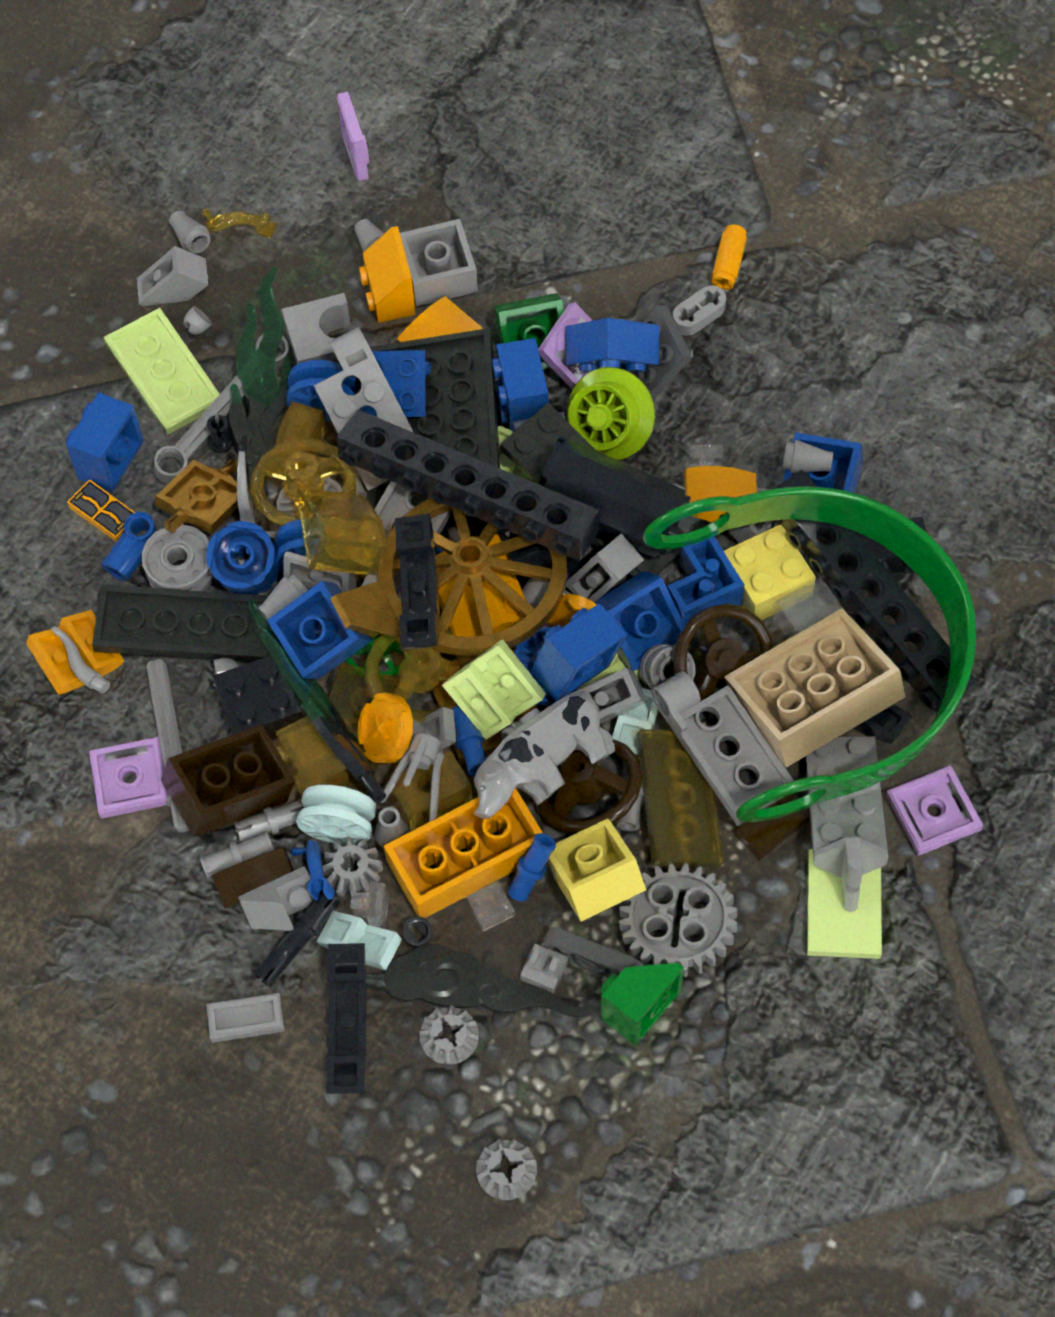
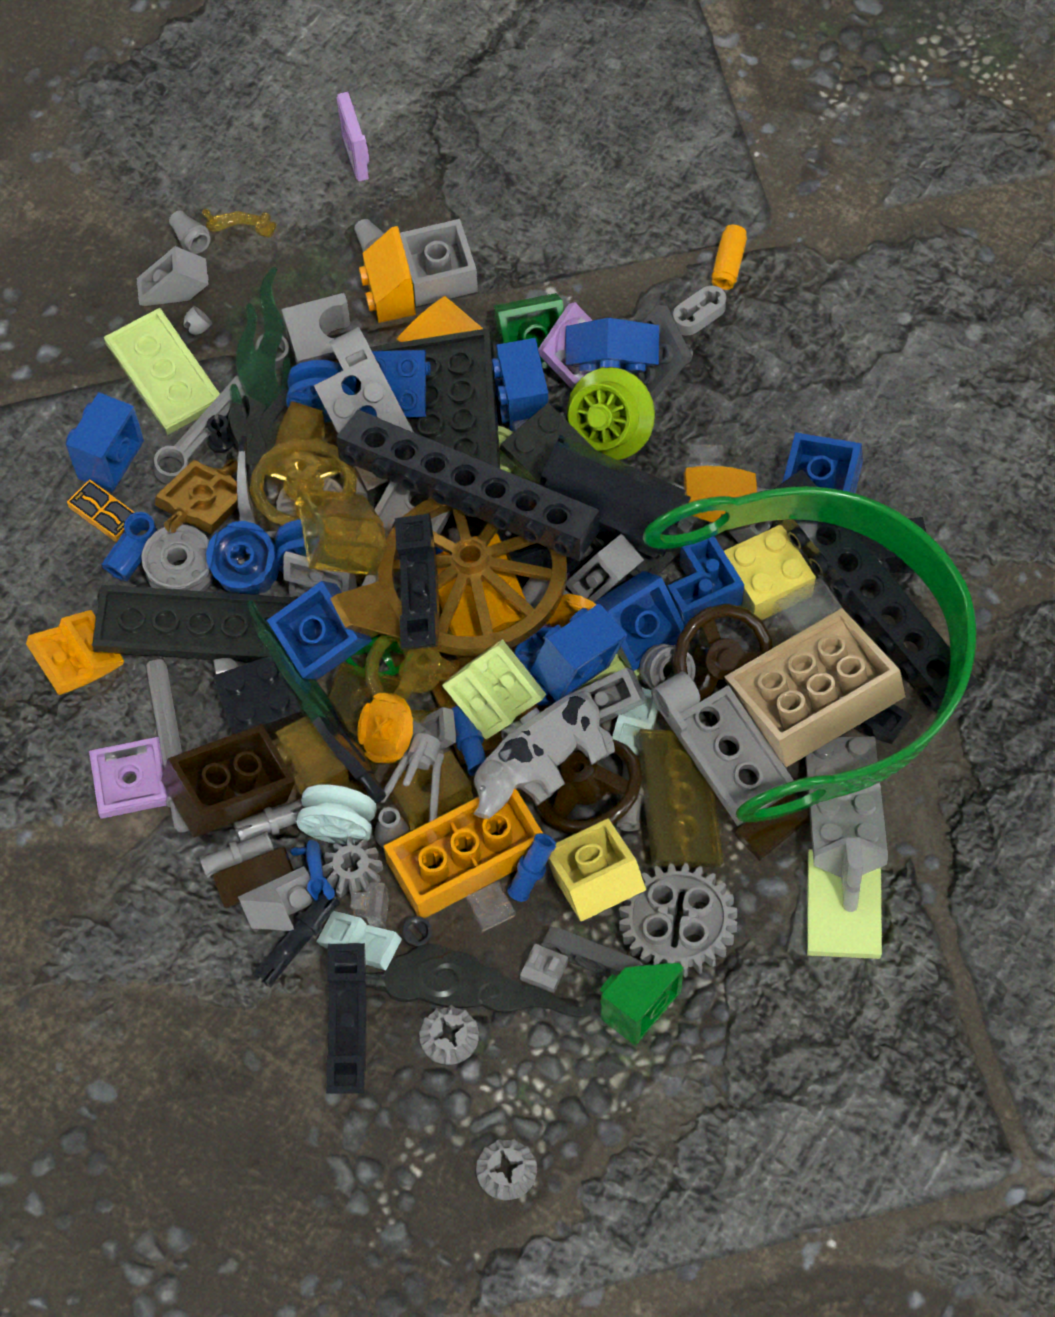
light grey animal [52,626,110,694] -> none
light grey tile [206,993,285,1043] -> none
light grey cone [257,575,308,622] -> none
light grey cone [782,439,833,473] -> none
lavender piece [886,765,983,856] -> none

